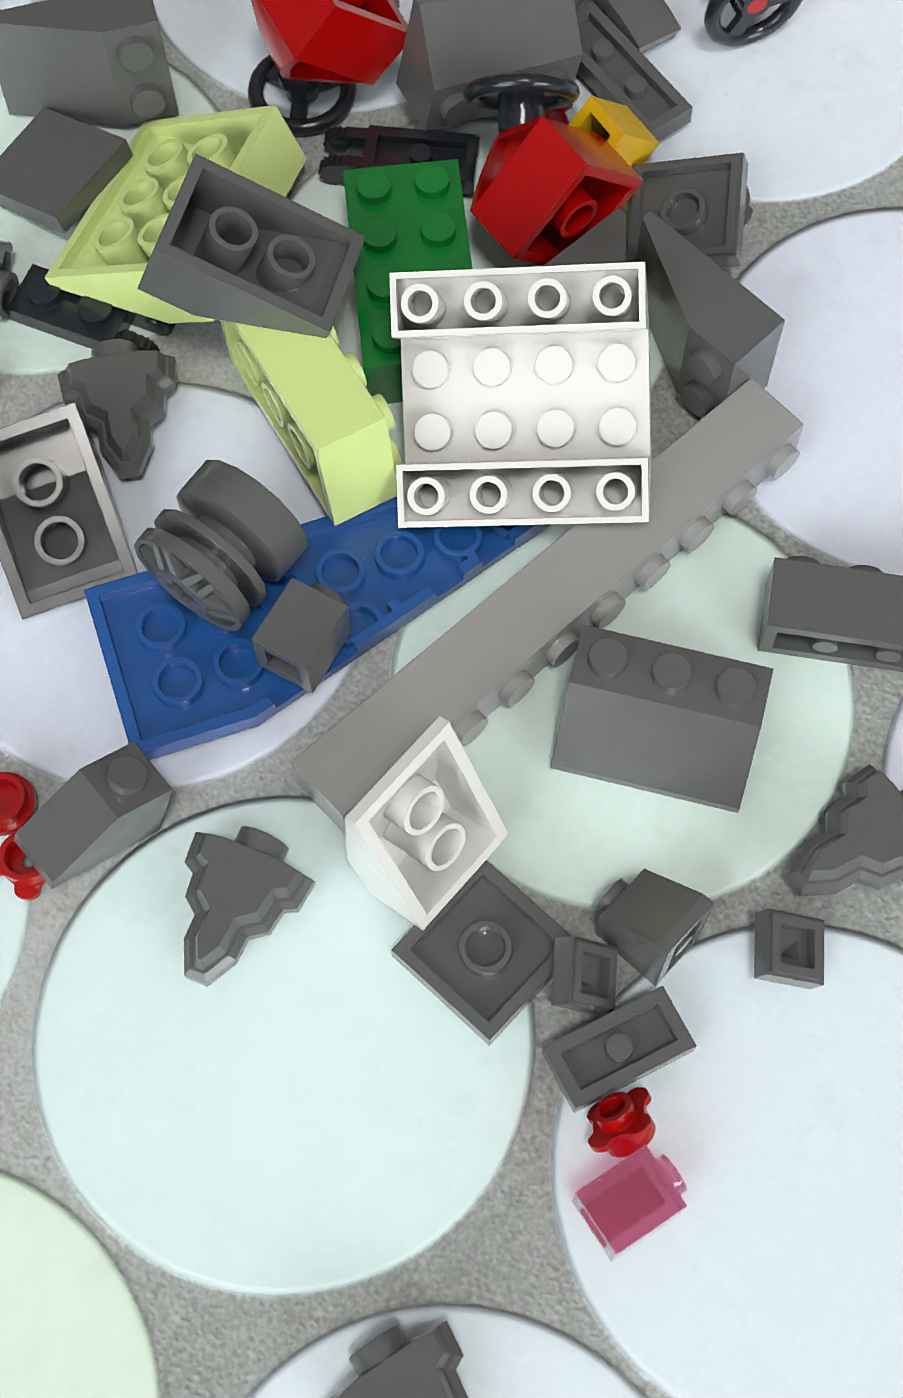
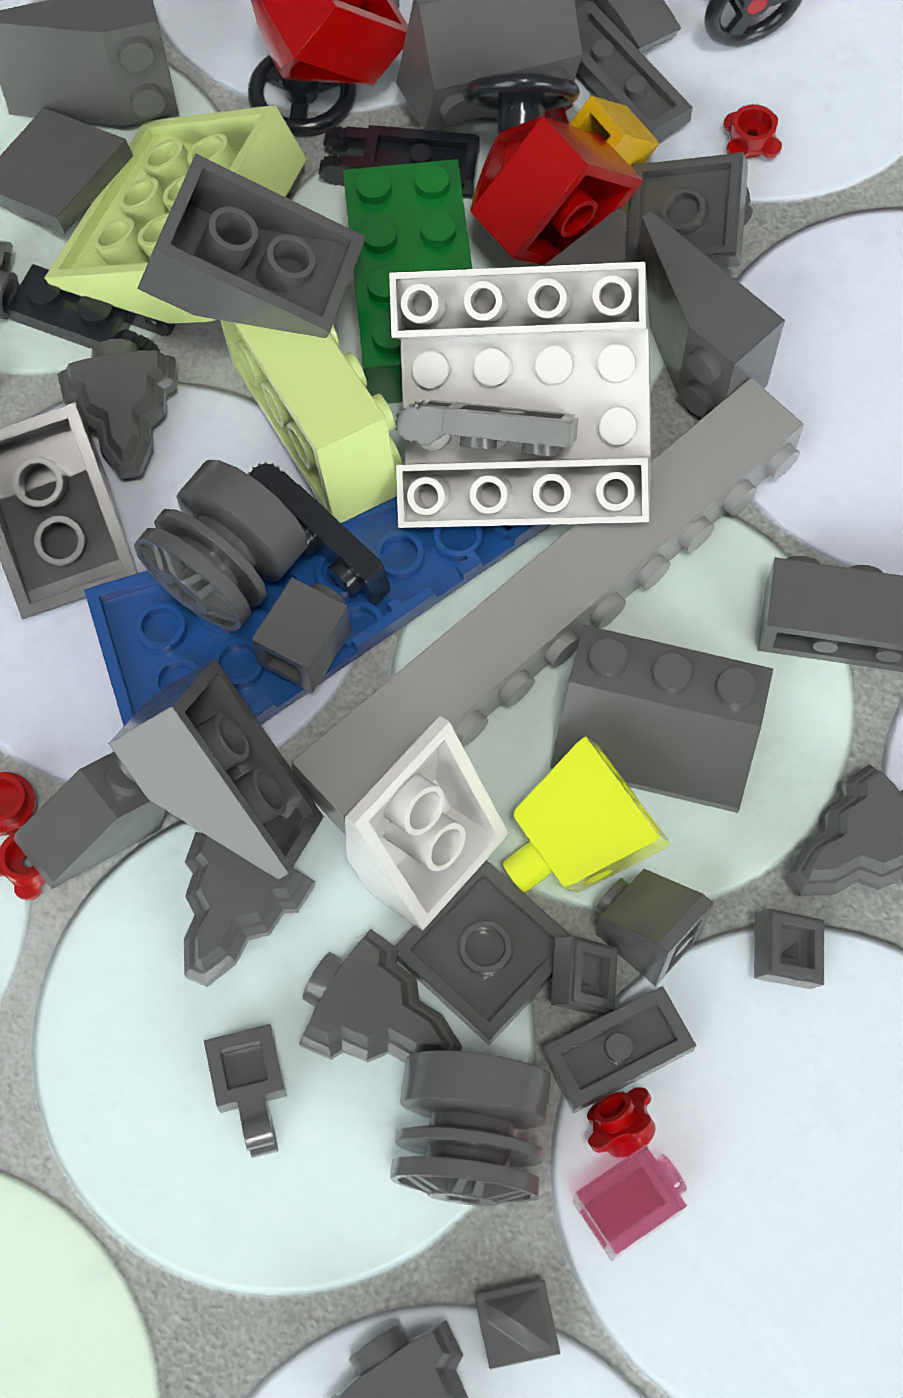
none -> dark grey slope [108,658,324,880]
none -> dark grey plate [204,1024,287,1158]
none -> black hinge [248,462,390,606]
none -> dark grey rock [299,929,462,1063]
none -> dark grey wheel [390,1051,551,1206]
none -> hinge [395,399,578,456]
none -> dark grey tile [475,1280,561,1370]
none -> neon yellow torso [502,736,672,893]
none -> red plate [723,104,782,159]

